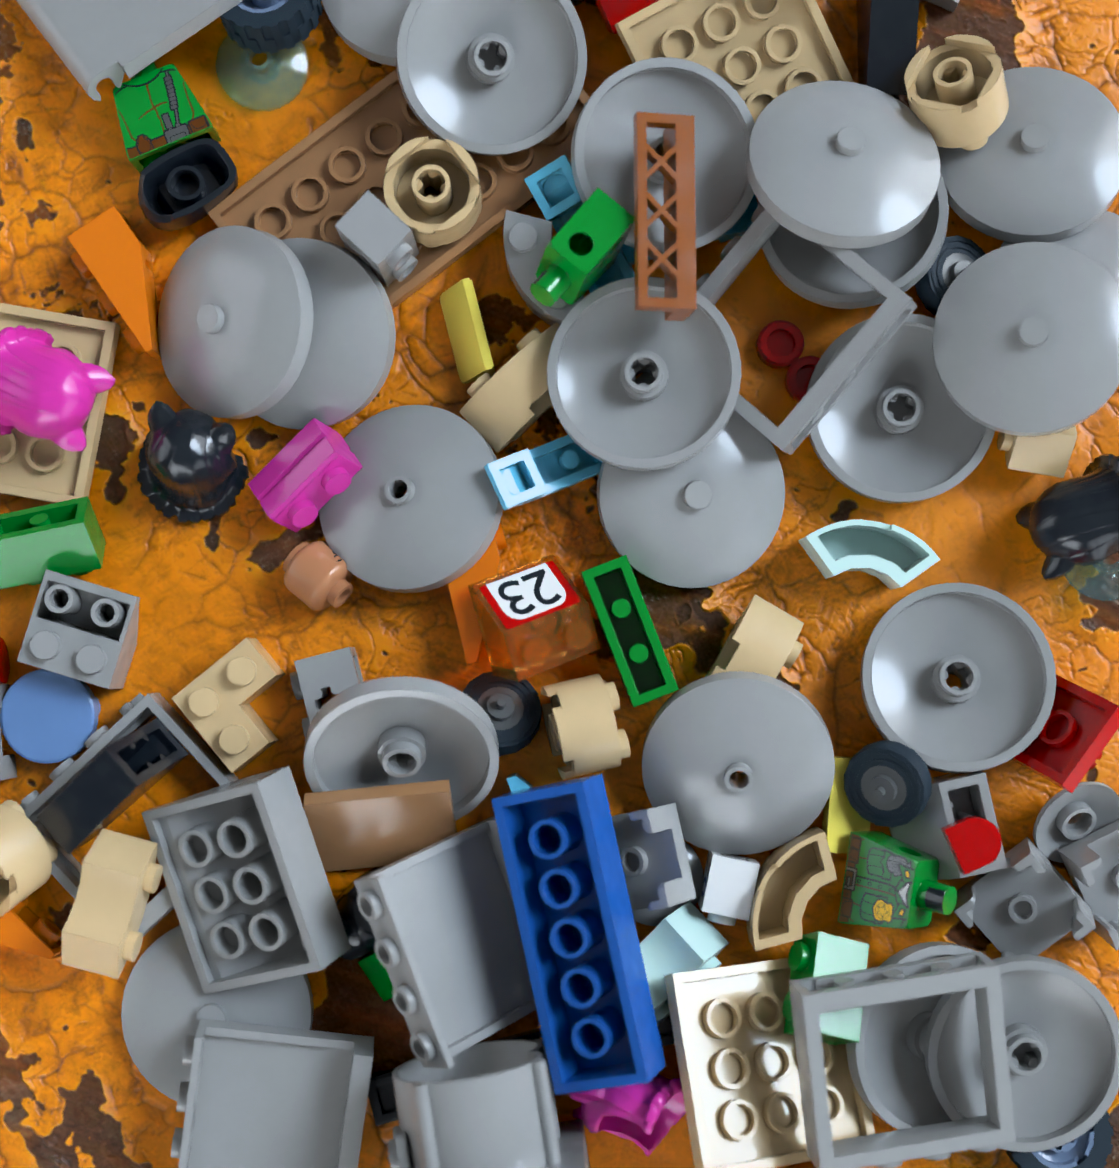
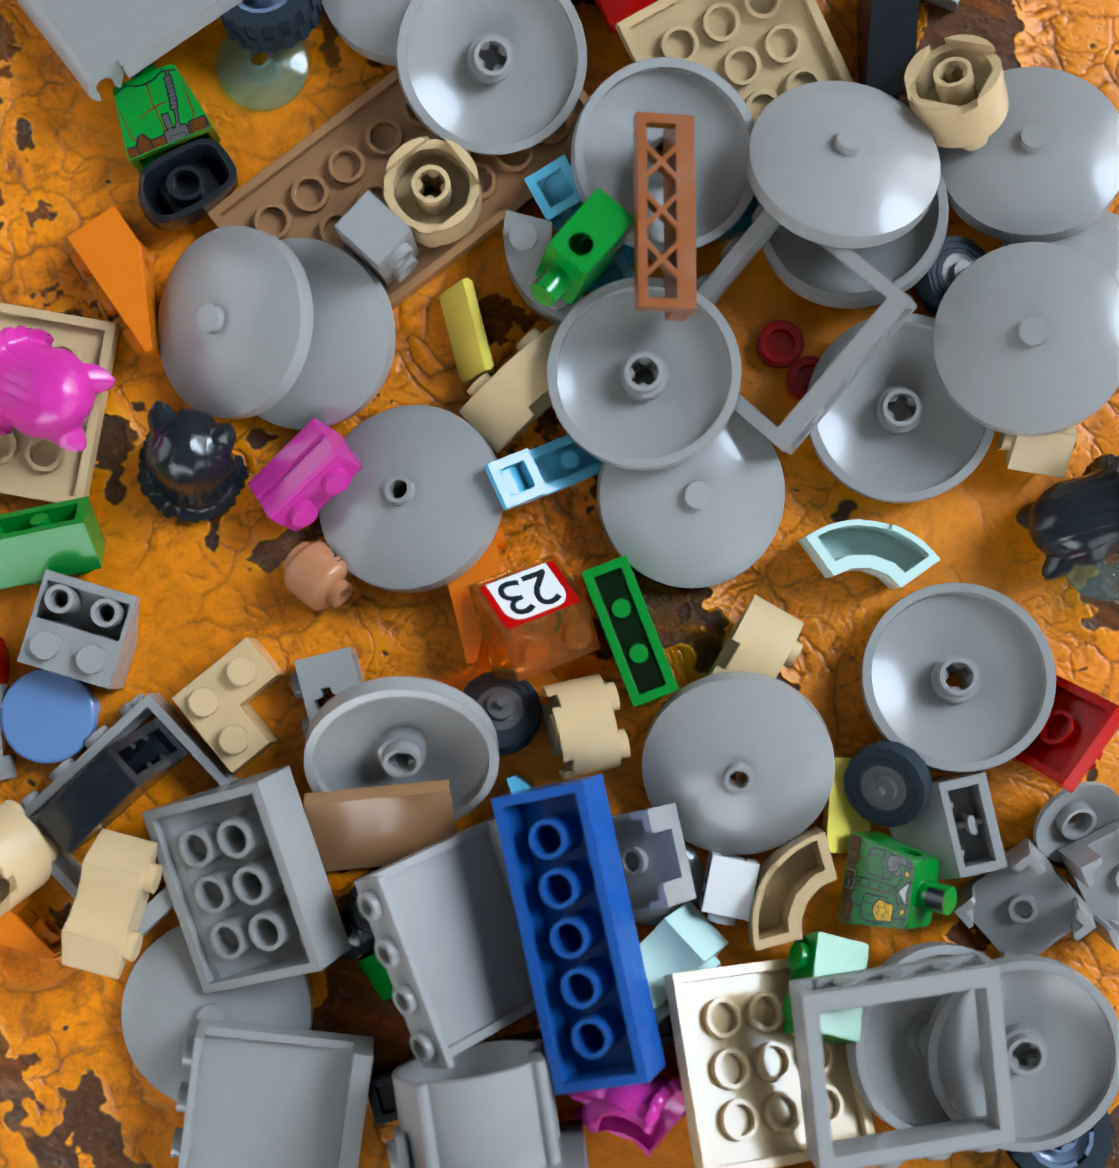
red tile [941,816,1002,875] -> none

